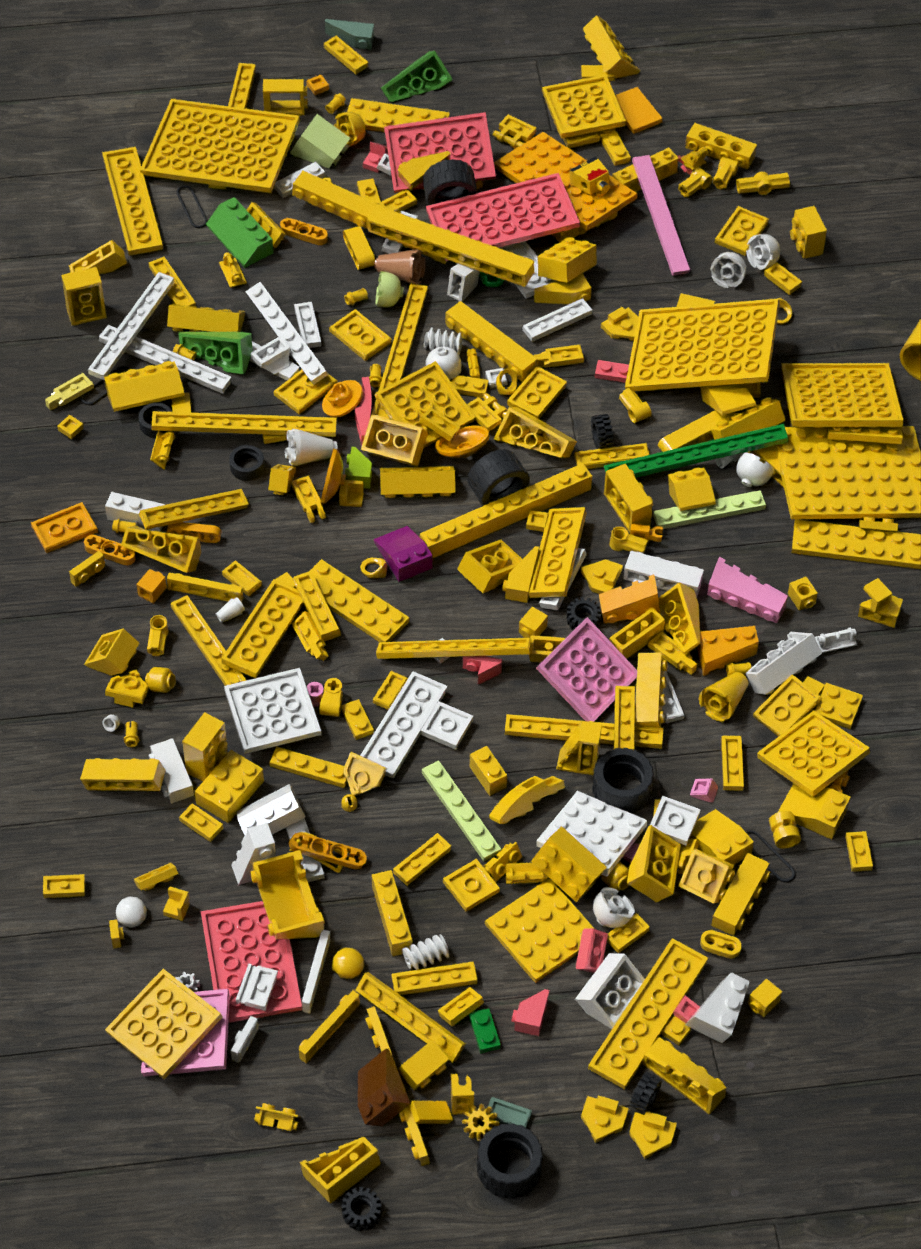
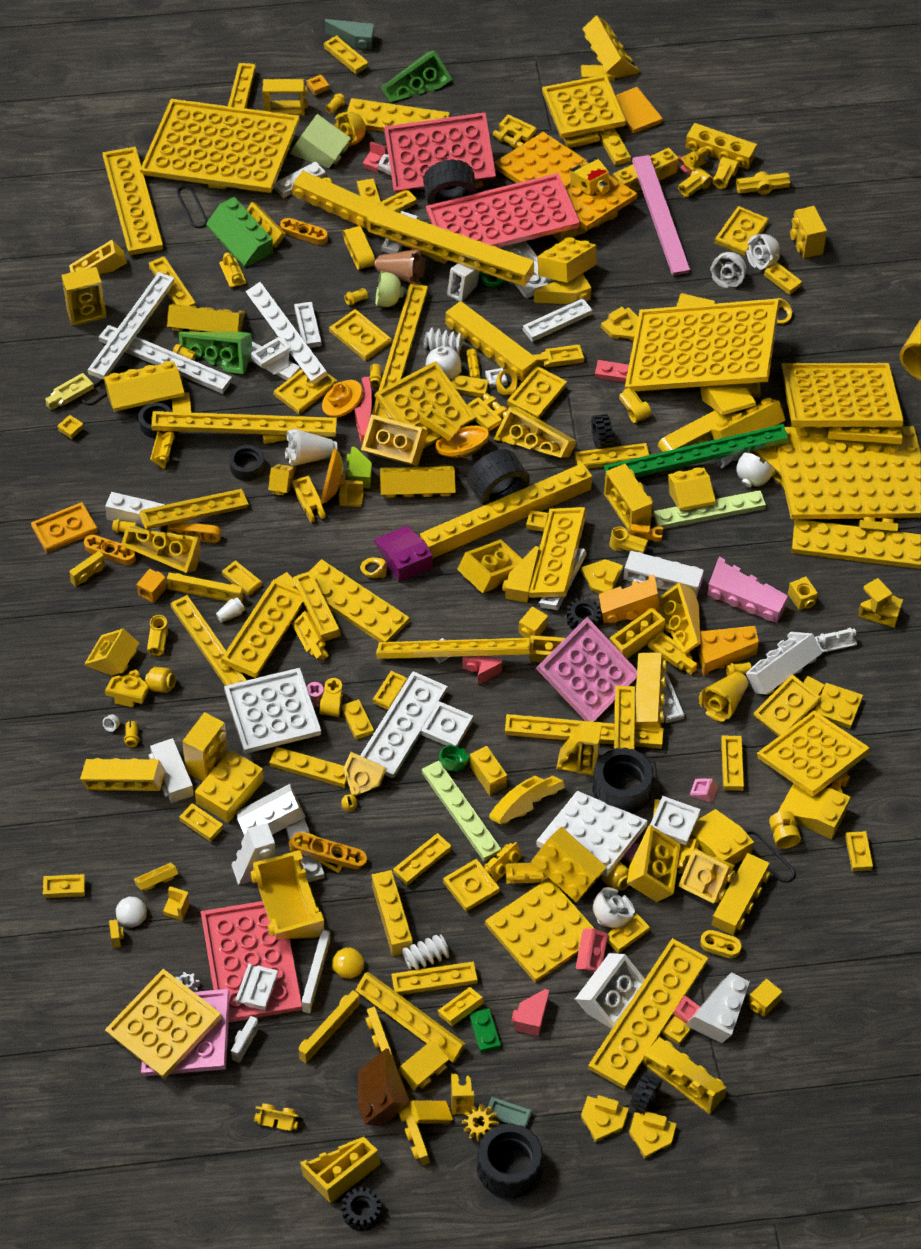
yellow slope [398,151,451,190] -> none
none -> green hair [439,745,470,772]

